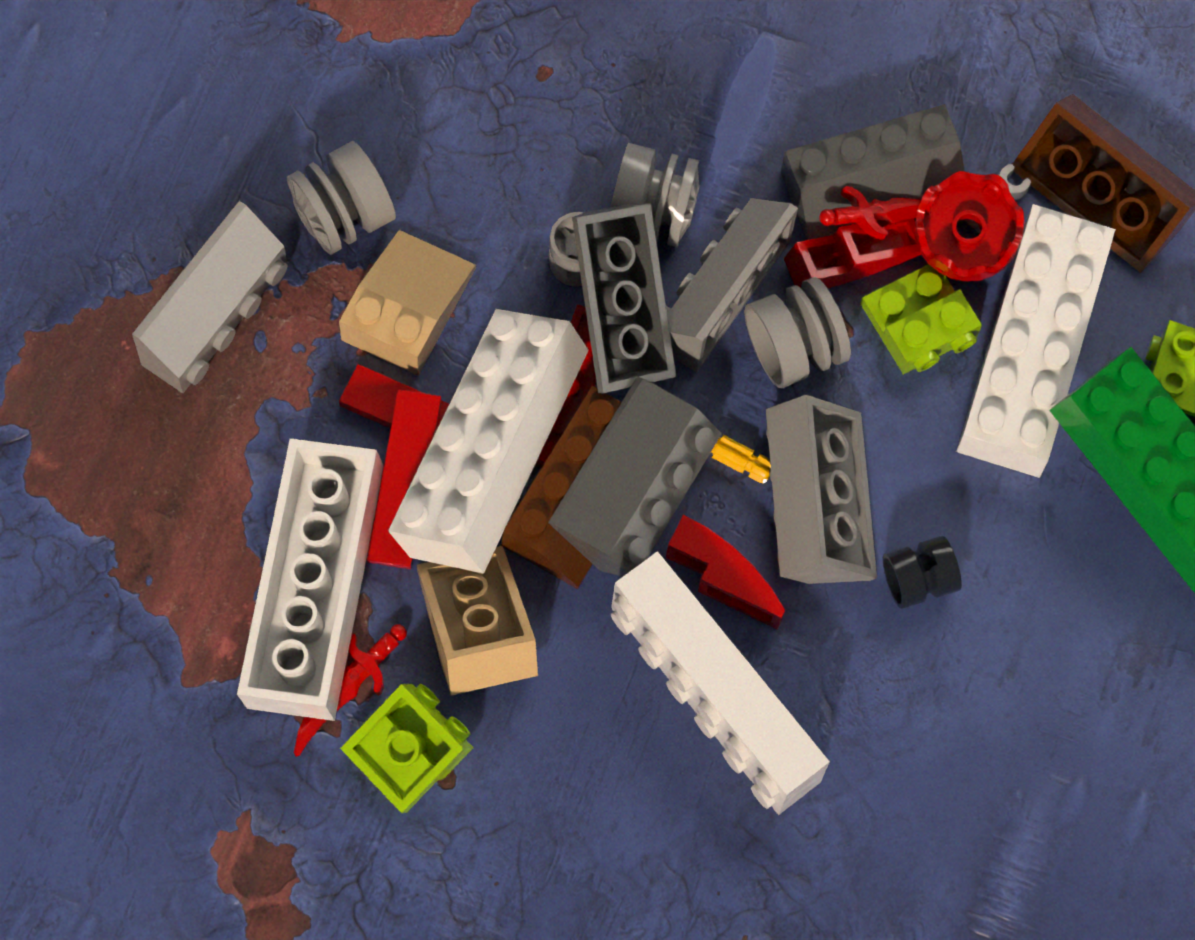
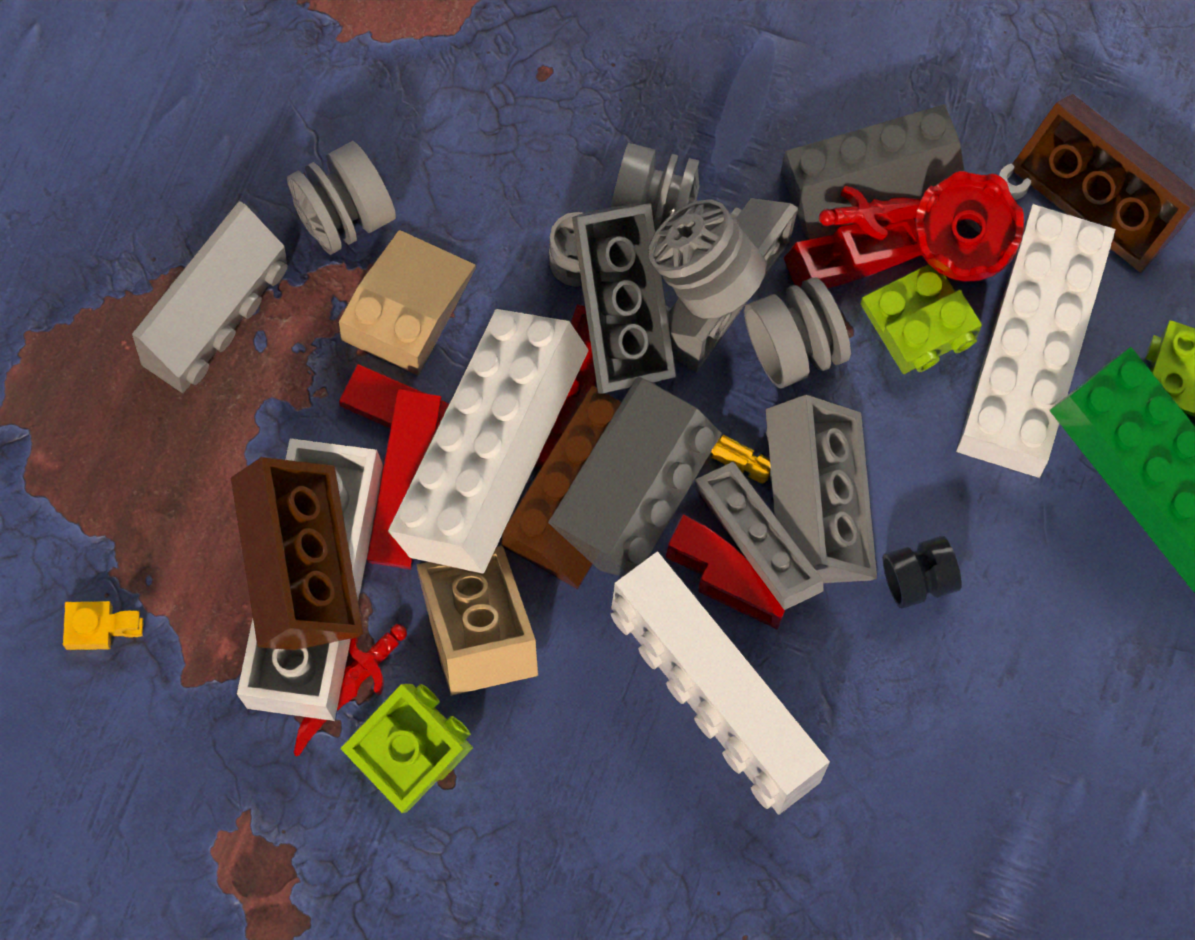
none -> yellow plate [63,601,144,650]
none -> reddish brown slope [231,457,363,650]
none -> light grey wheel [649,199,766,319]
none -> light grey plate [695,461,824,610]

